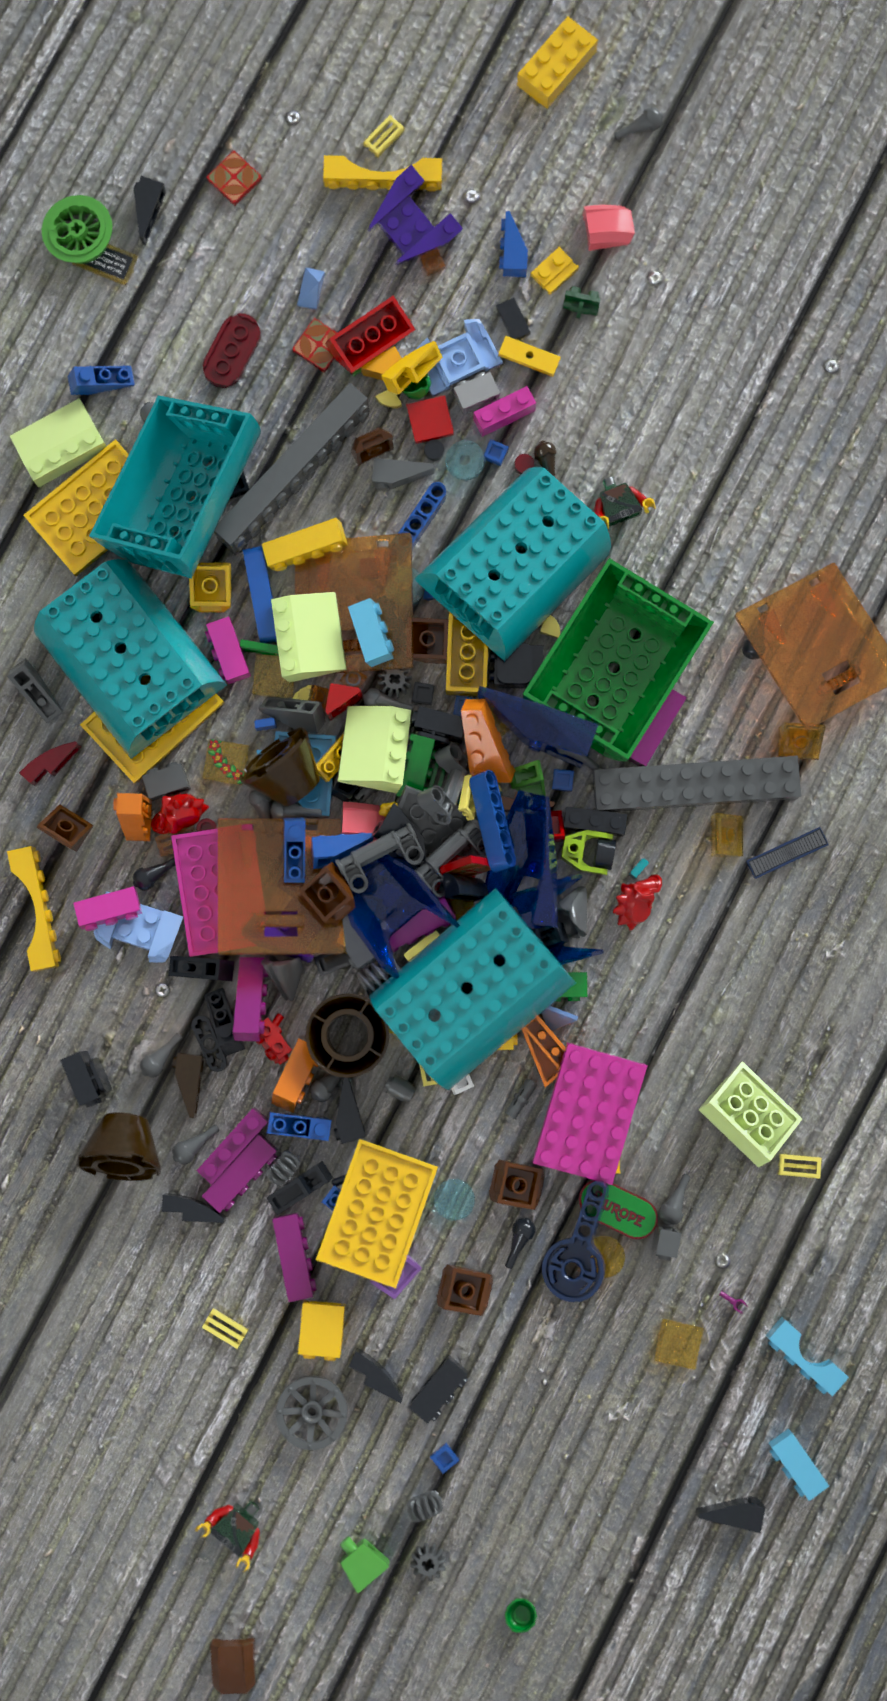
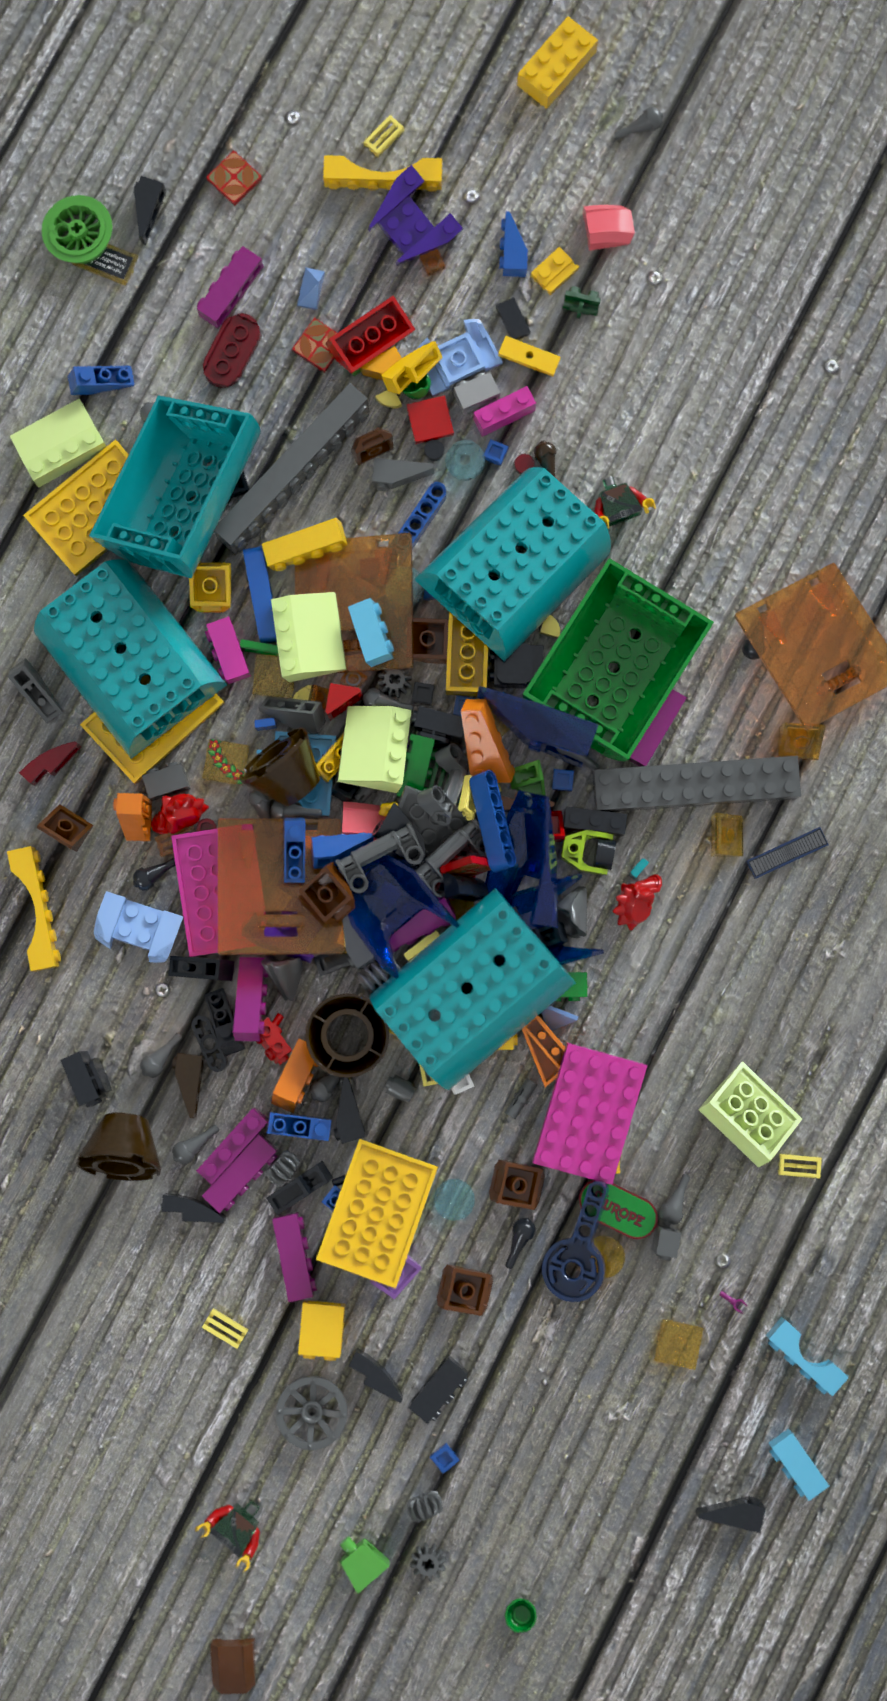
dark pink brick [73,886,142,931] -> none
none -> magenta brick [197,246,264,329]

